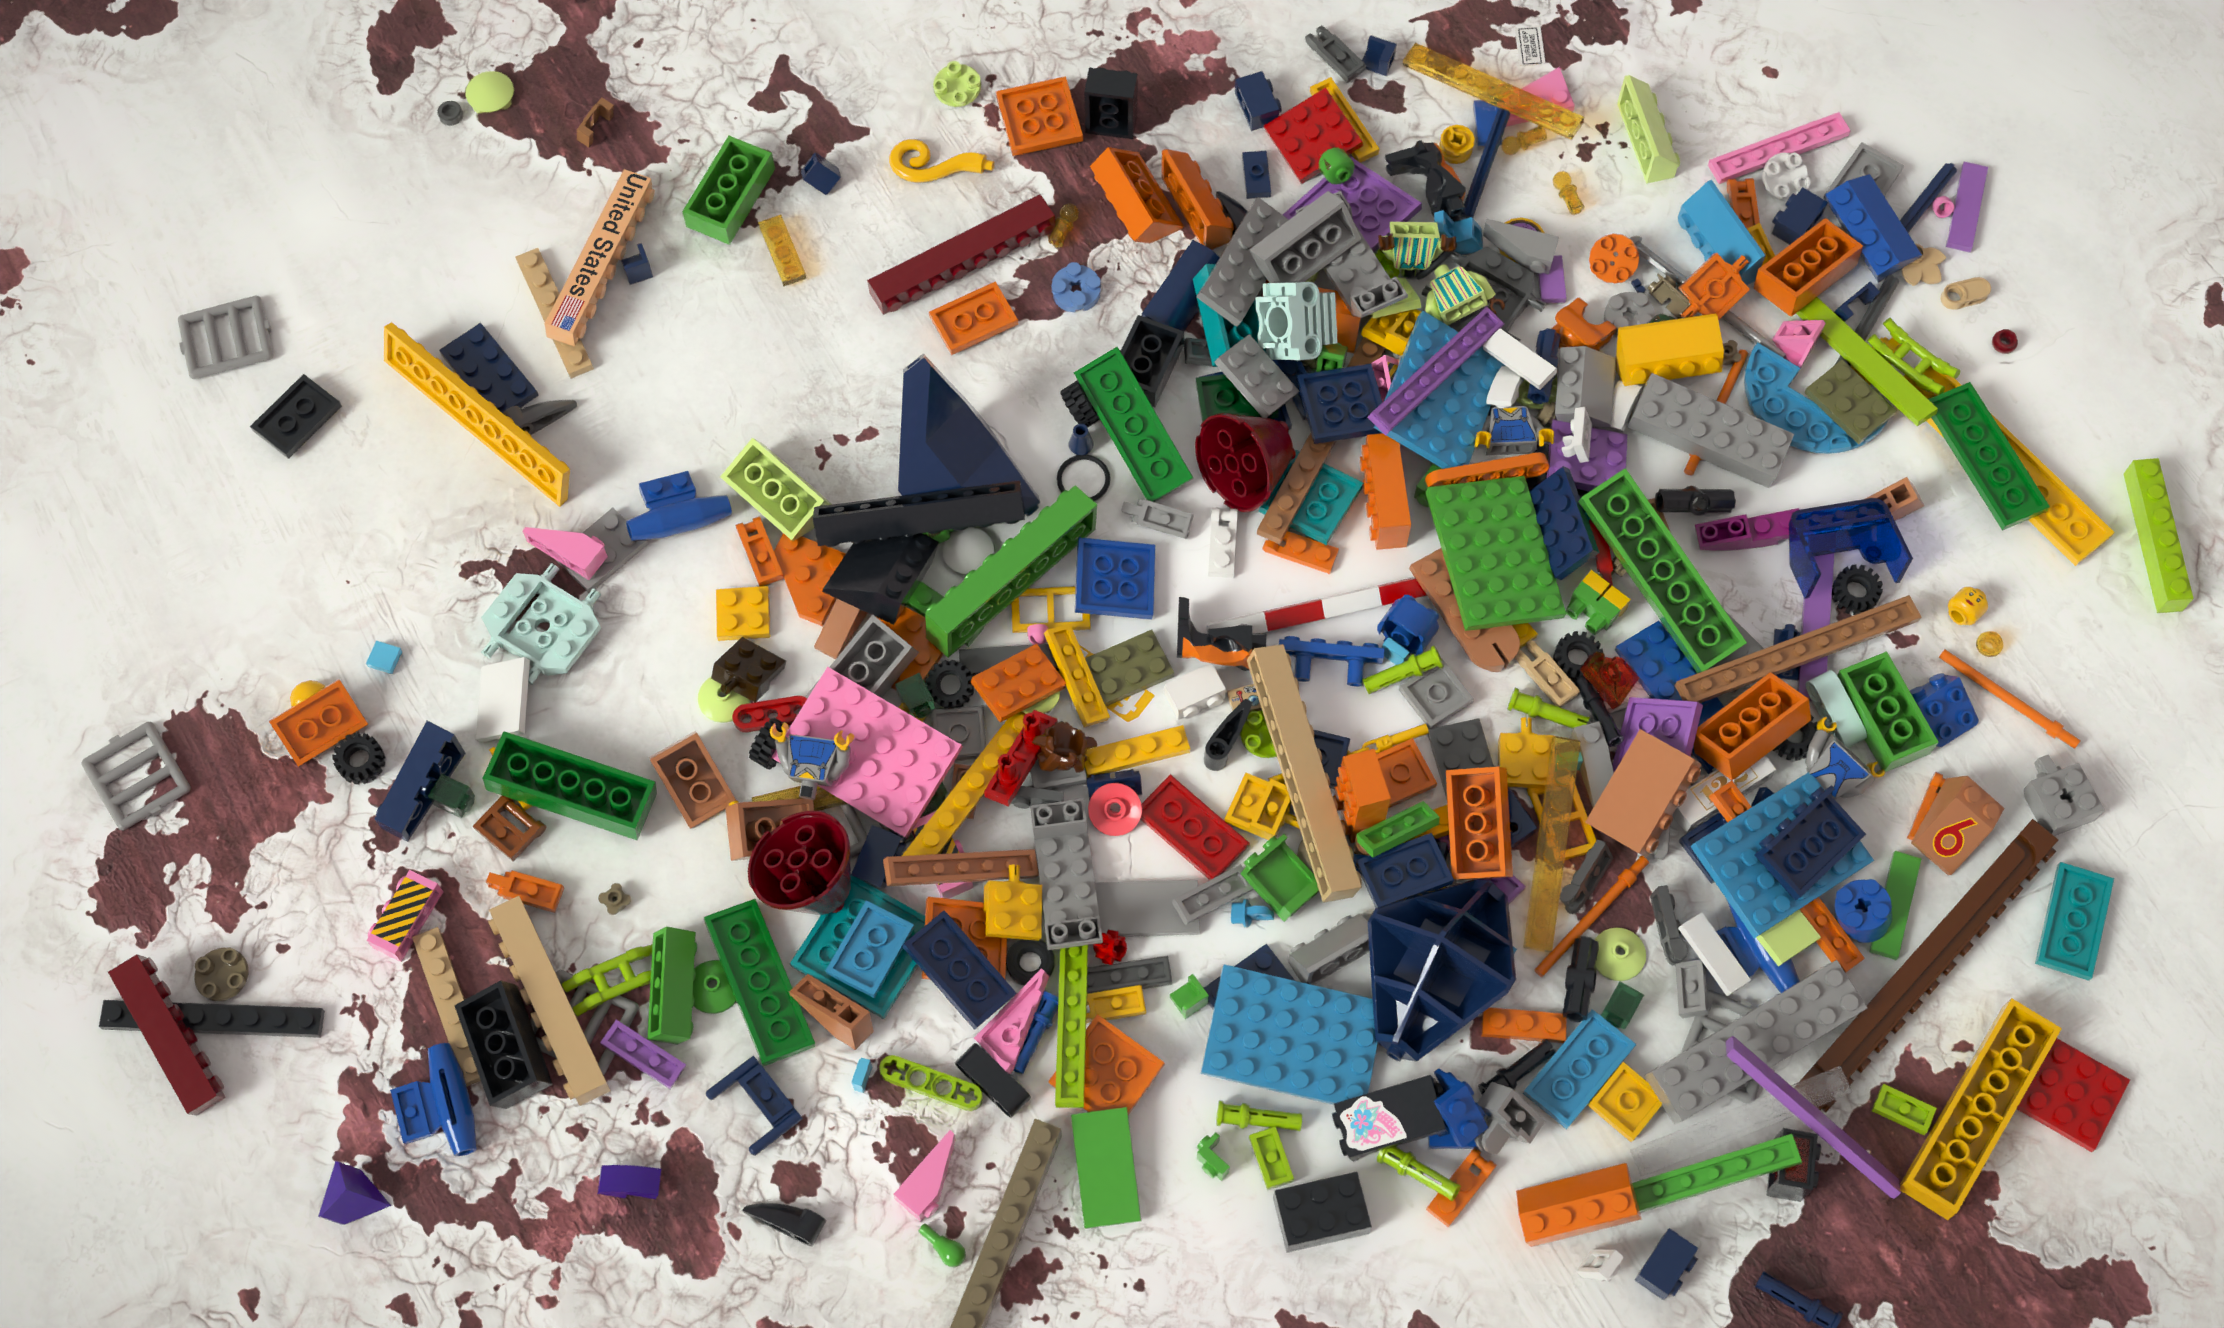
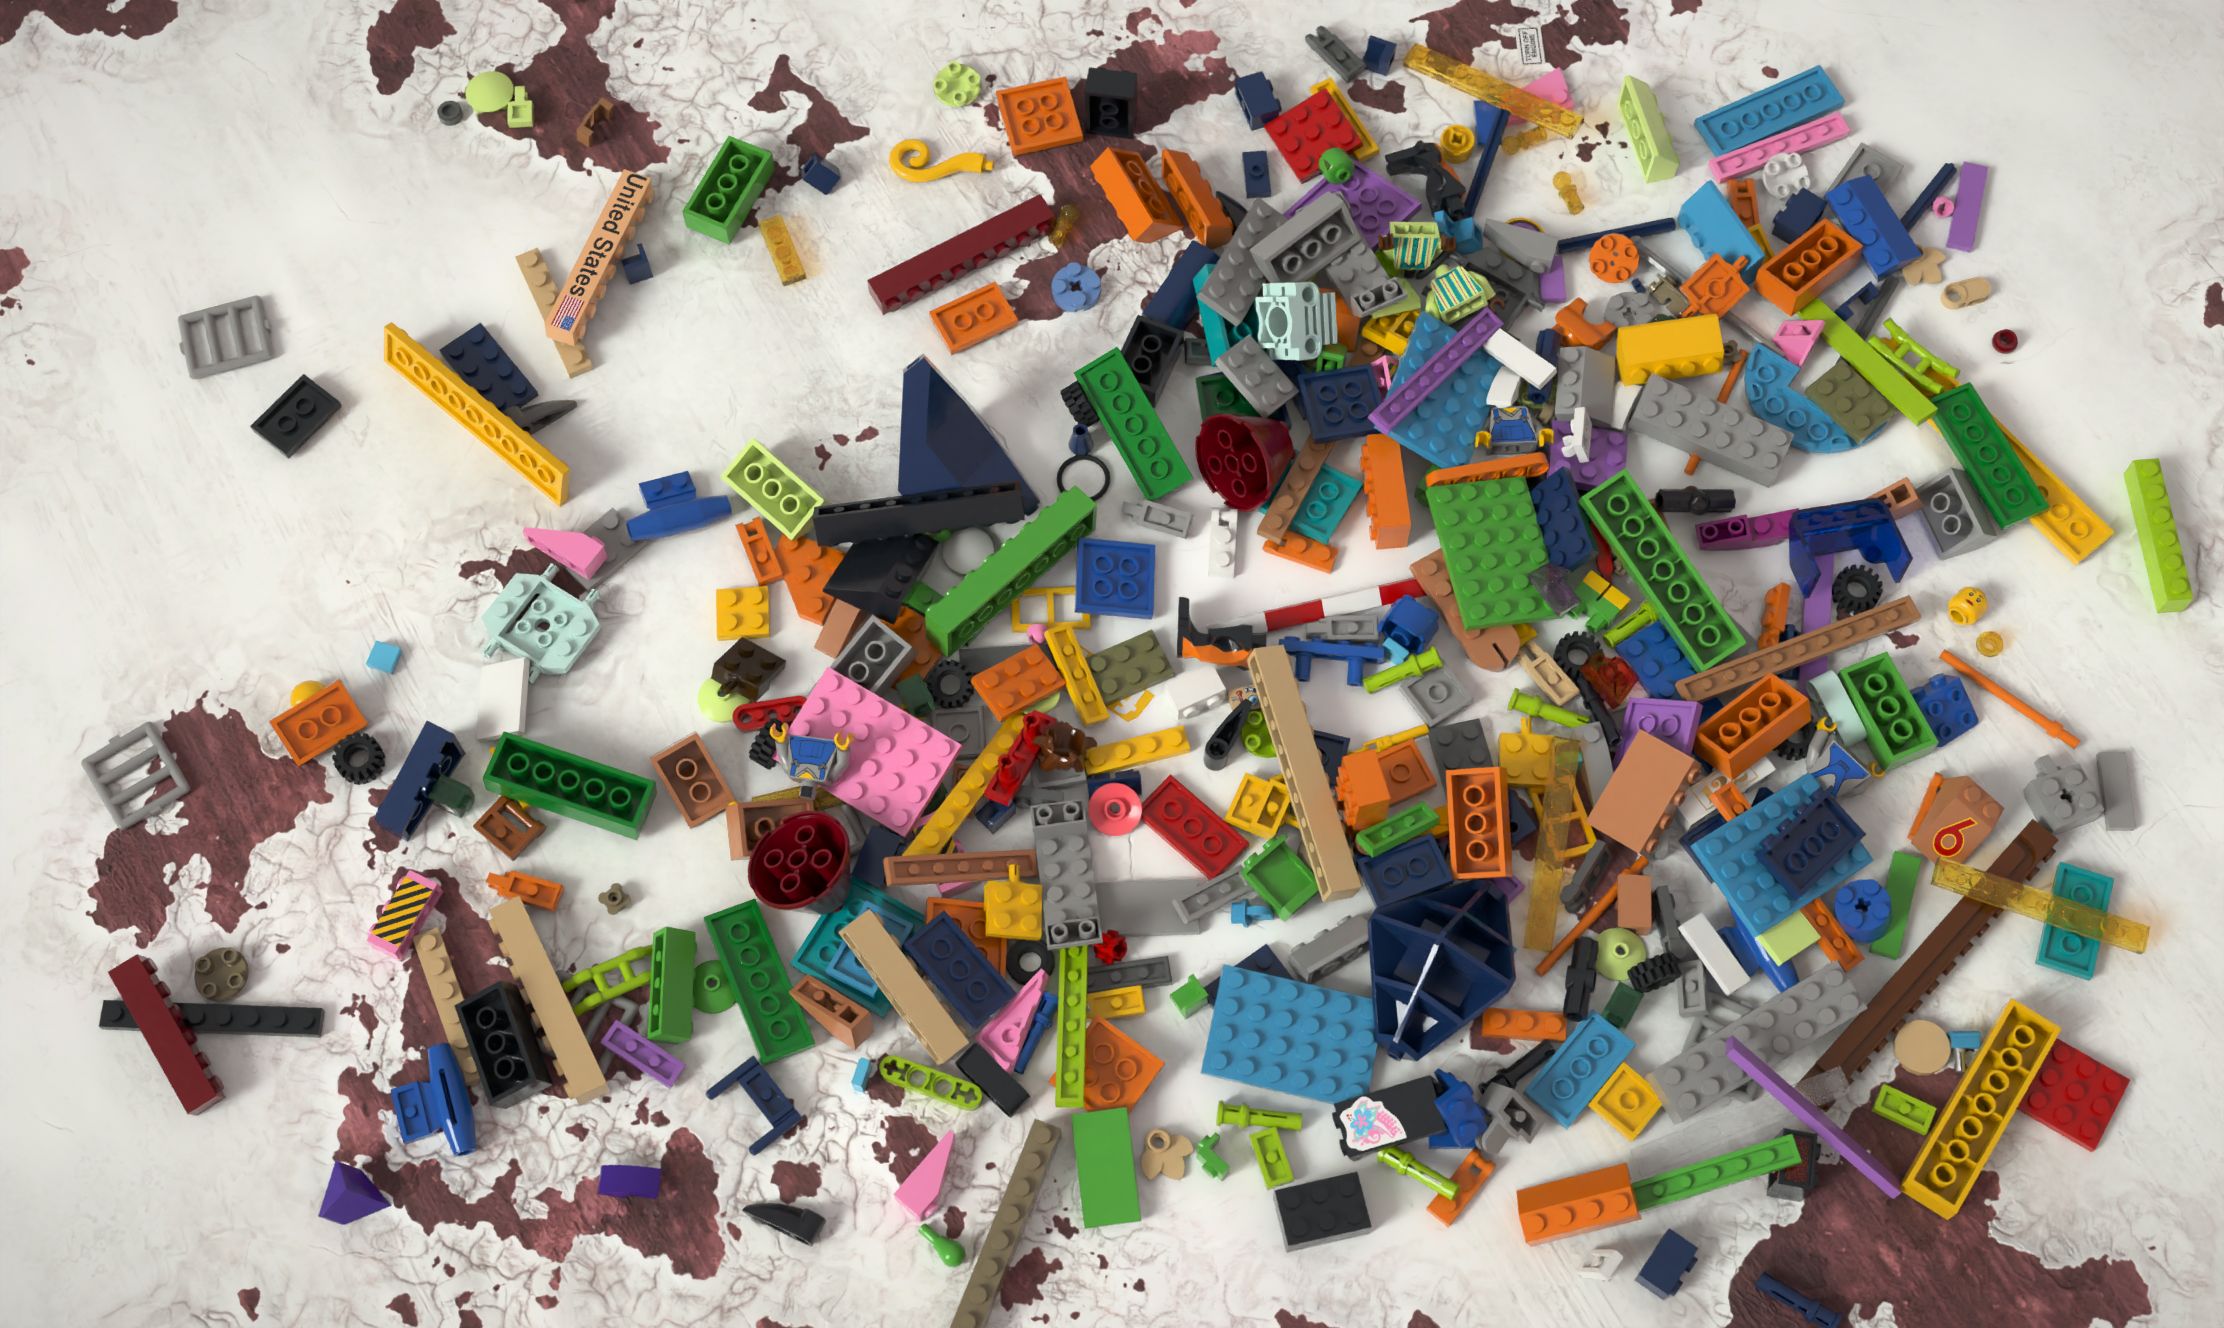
none -> yellowish green plate [507,86,534,128]
none -> tan brick [838,909,969,1066]
none -> dark blue panel [975,799,1016,834]
none -> tan plate [1141,1128,1194,1180]
none -> light grey hinge [1306,615,1380,644]
none -> slope [1527,562,1581,617]
none -> dark blue axle [1557,217,1676,254]
none -> lime pin [1602,601,1659,649]
none -> nougat panel [1615,874,1652,936]
none -> black tyre [1627,952,1682,994]
none -> dark azure plate [1694,65,1845,157]
none -> orange hinge [1758,582,1791,650]
none -> tan tile [1893,1020,1951,1076]
none -> light grey slope [1916,468,1998,560]
none -> clear yellow plate [1931,857,2150,955]
none -> dark azure piece [1946,1031,1980,1073]
none -> light grey tile [2096,752,2136,831]

